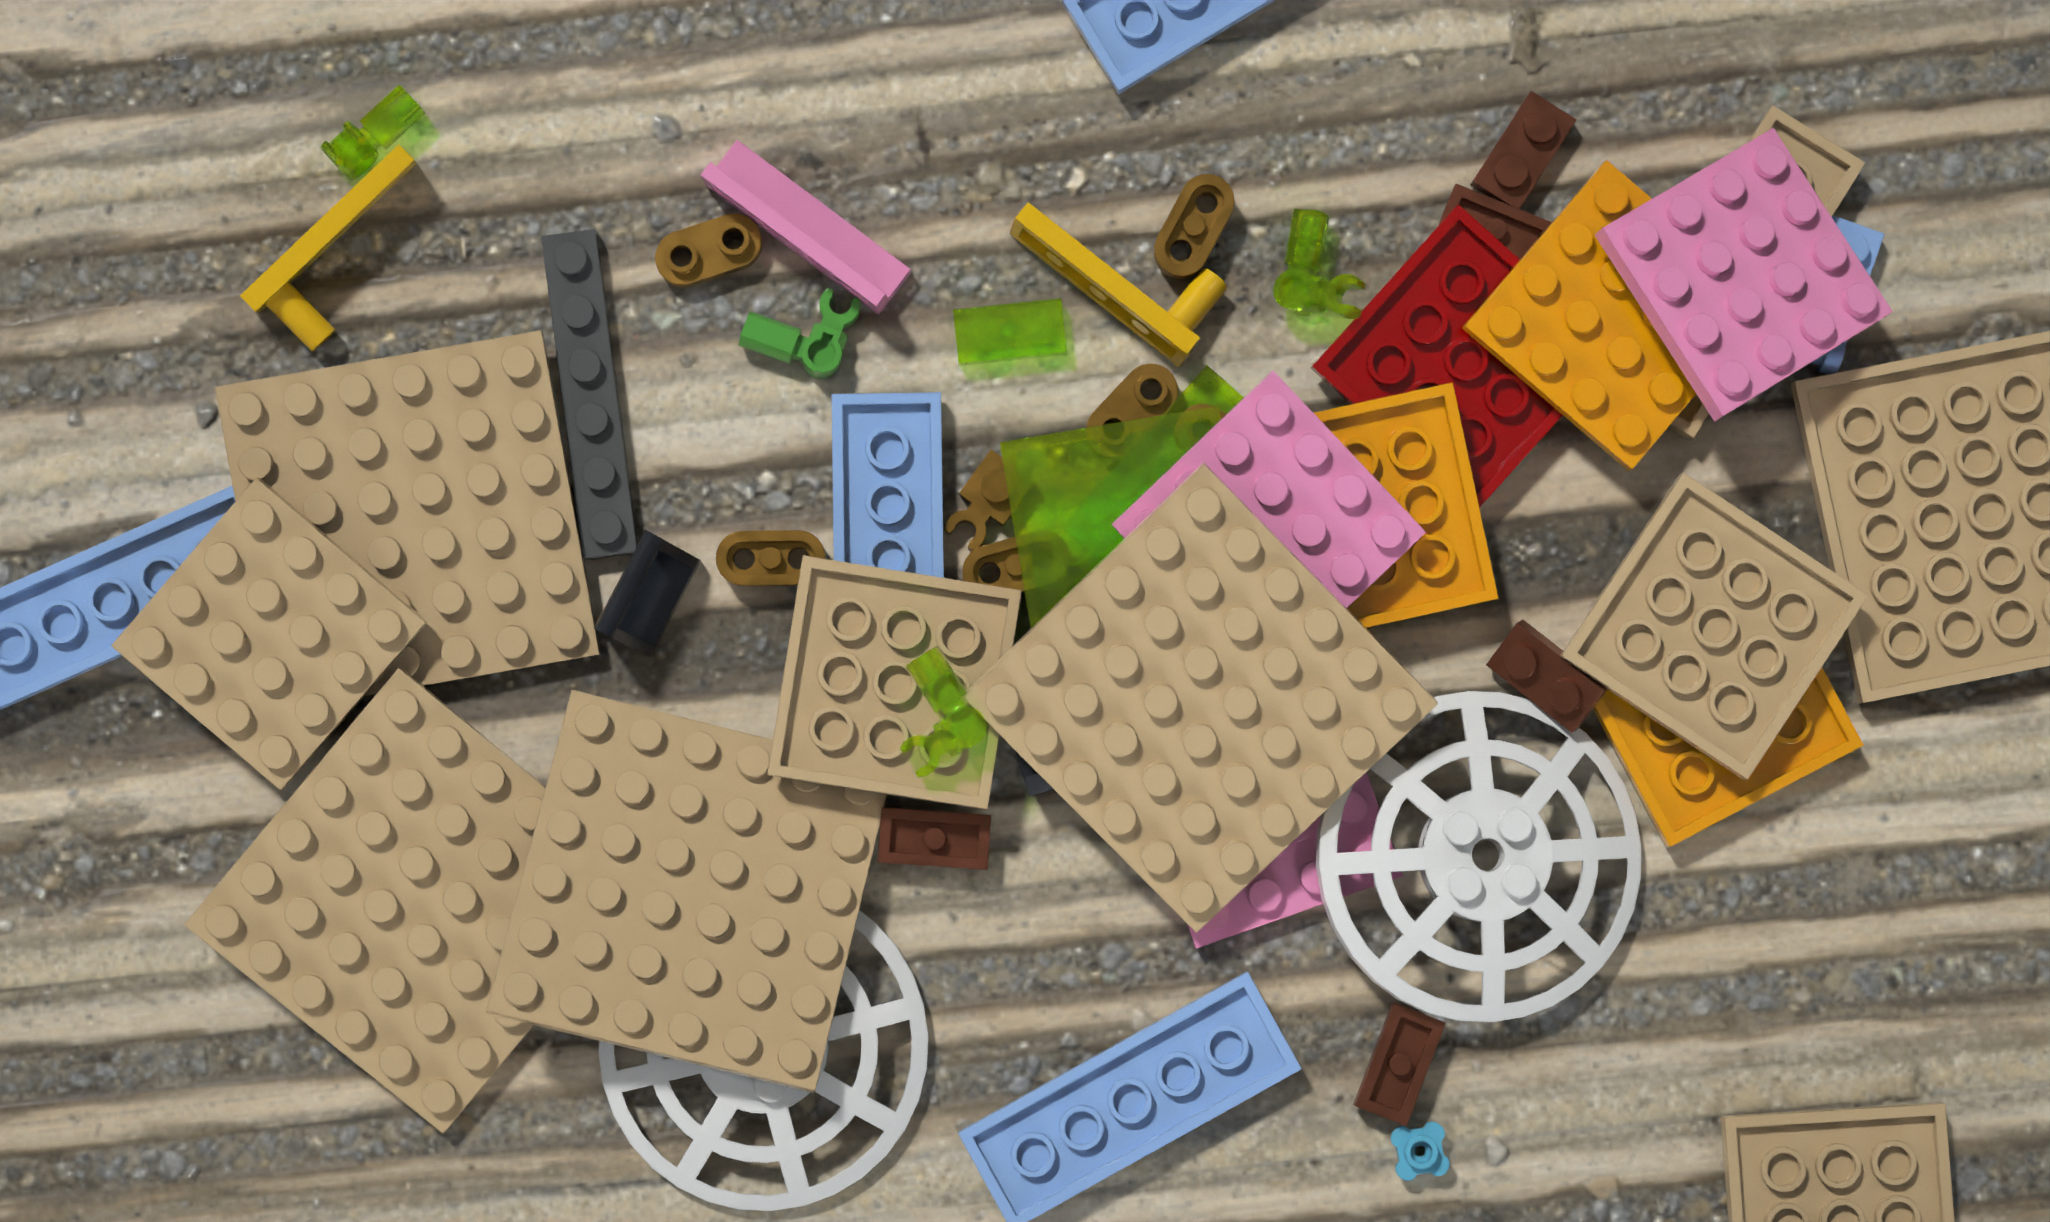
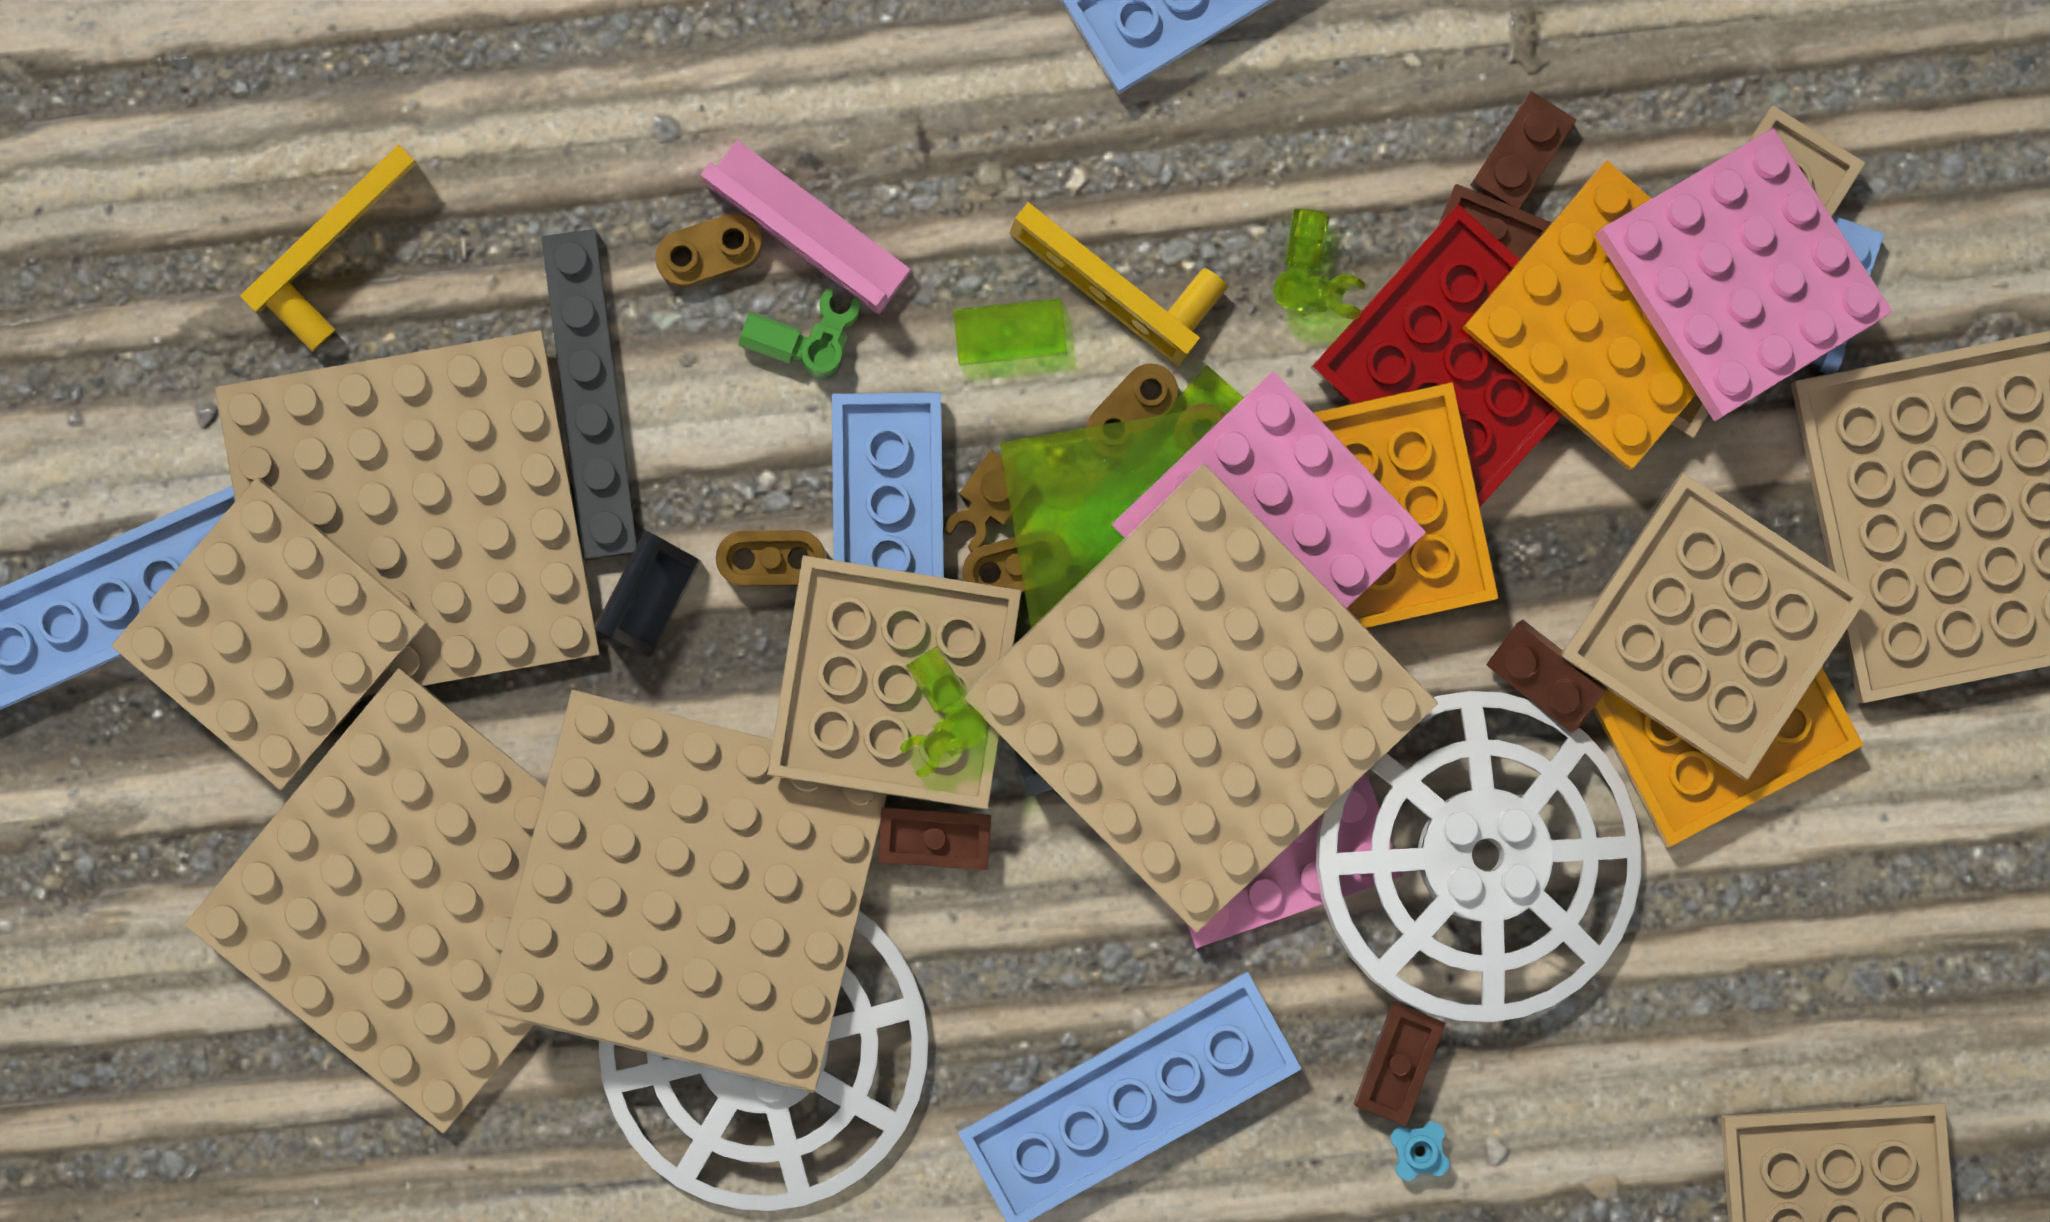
clear neon green bar [320,84,426,180] -> none
pearl gold plate [1154,174,1234,279] -> none

